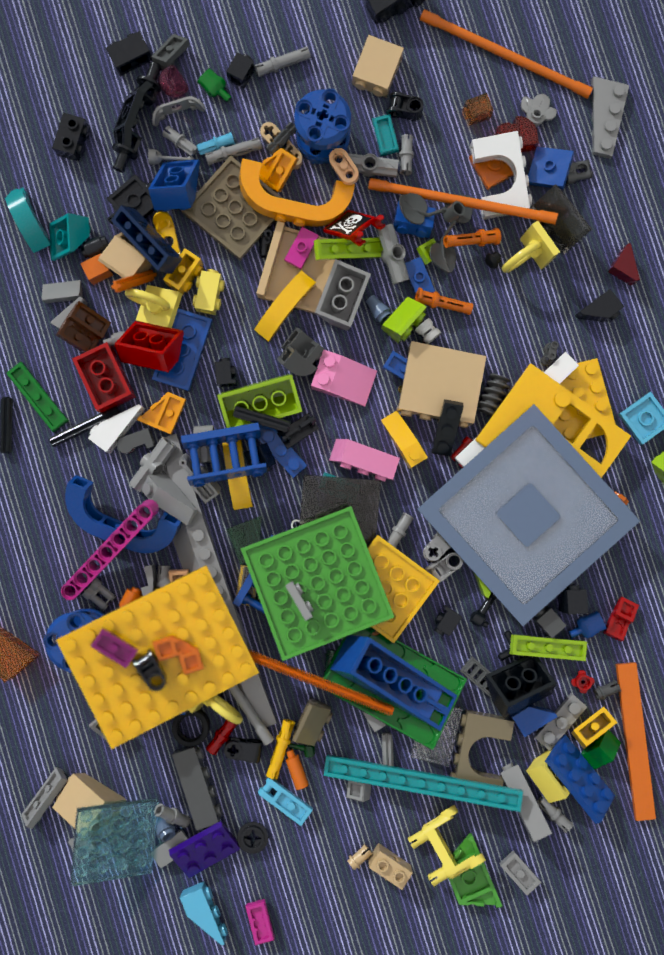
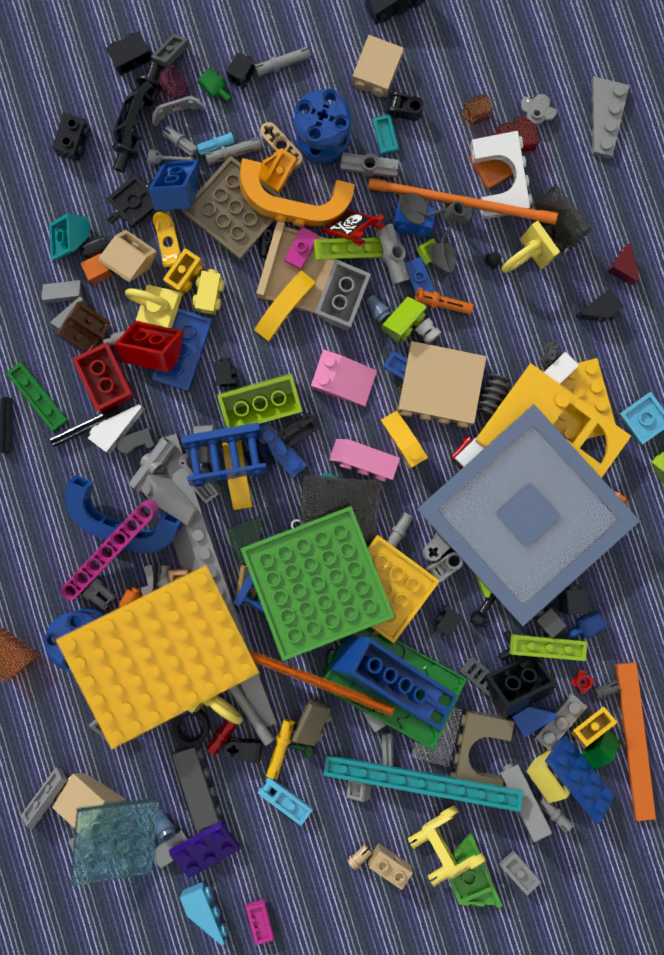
teal arch [5,187,51,253] -> none
magenta plate [90,628,138,668] -> none
dark blue brick [111,205,182,274] -> none
orange axle [111,269,157,293] -> none
black piece [132,649,167,691] -> none
light orange wing [137,392,187,435] -> none
orange tile [152,635,204,675] -> none
light grey pin [154,804,191,828] -> none
black axle [233,406,290,432] -> none
black gear [237,821,269,854] -> none
dark grey axle [266,122,296,155] -> none
dark grey brick [277,327,324,376] -> none
light grey plate [285,581,314,621] -> none
orange cylinder [285,749,309,790] -> none
light nougat plate [329,148,359,185] -> none
light grey pin [399,134,414,175] -> none
orange piece [420,9,593,99] -> none
black plate [431,399,464,457] -> none
orange pin [443,228,501,248] -> none
blue plate [528,147,574,189] -> none
dark grey piece [566,160,593,185] -> none
red slope [603,597,639,642] -> none

